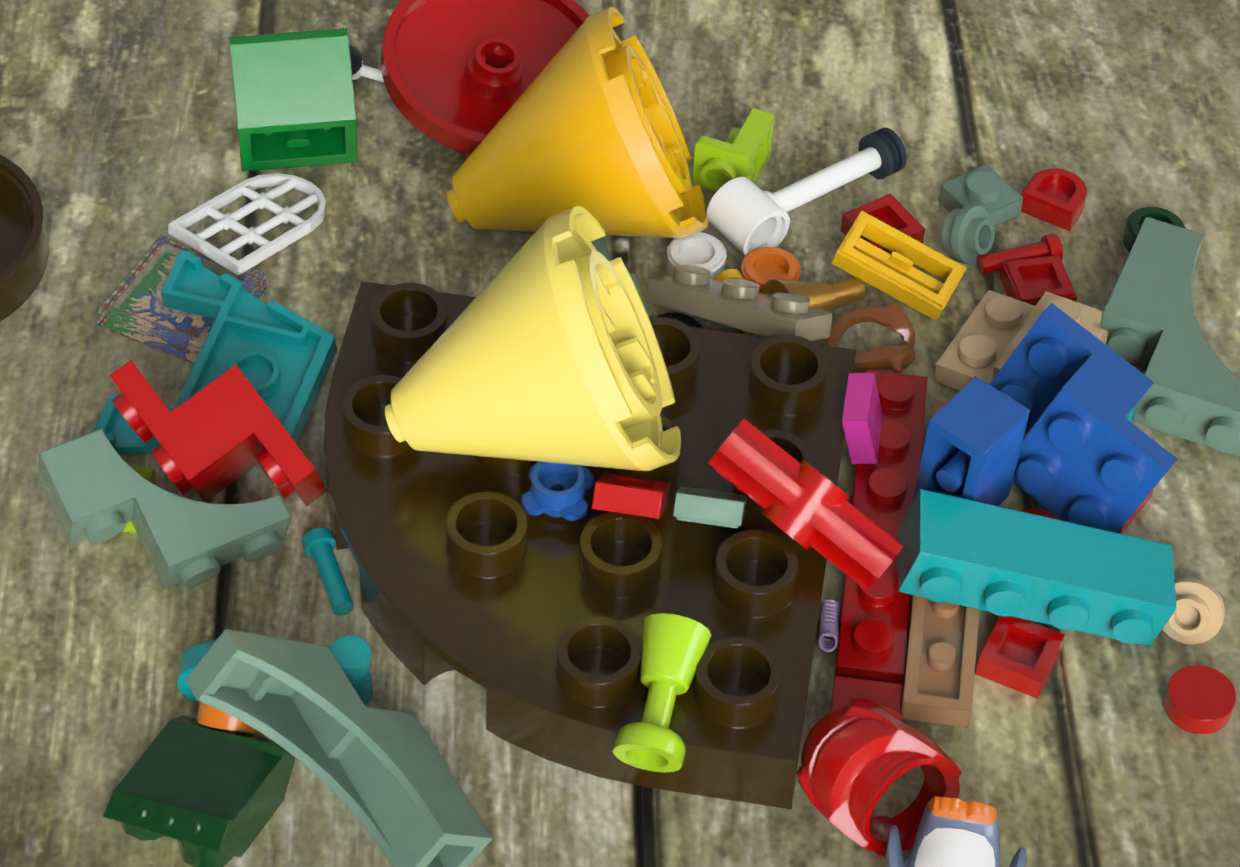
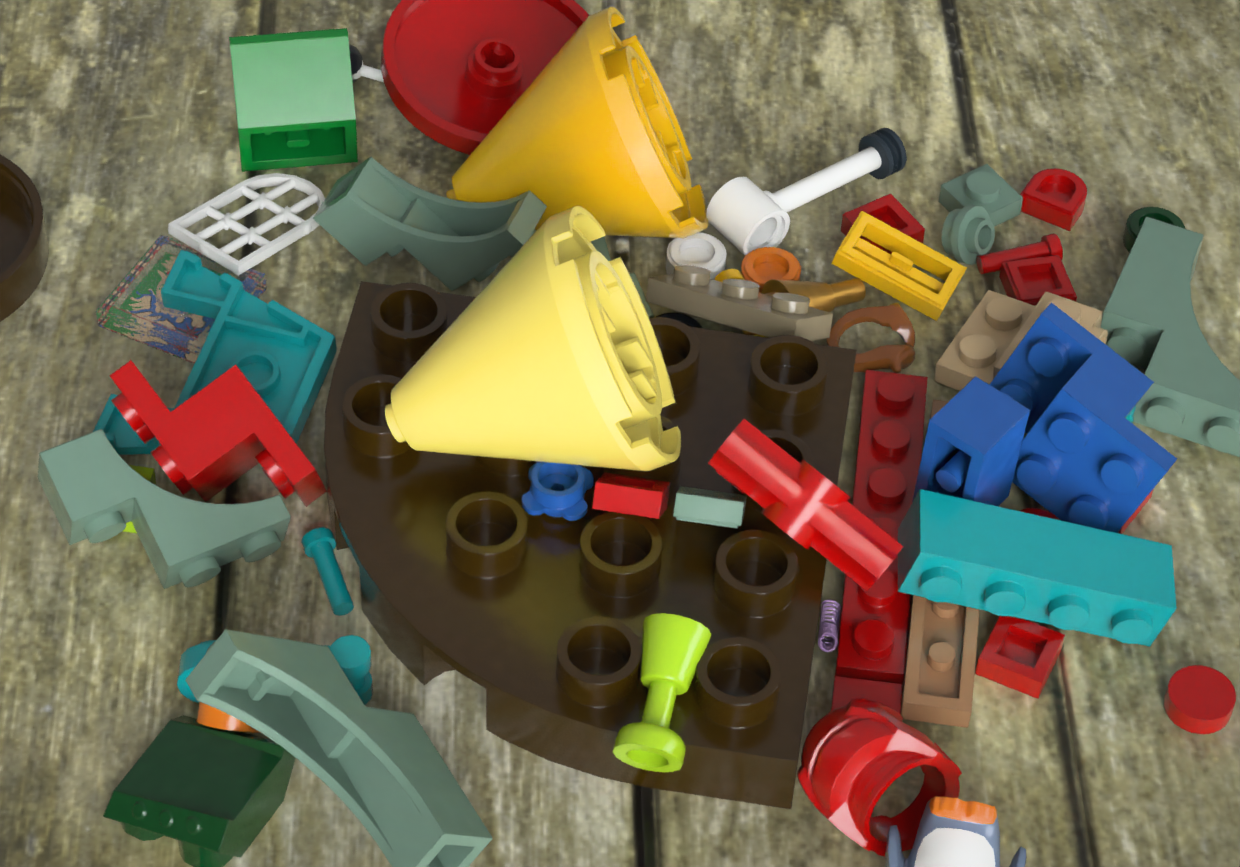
lime bracket [693,108,775,191] -> none
dark pink tile [842,373,883,464] -> none
tan plate [1163,578,1225,645] -> none
none -> sand green arch [313,157,547,291]

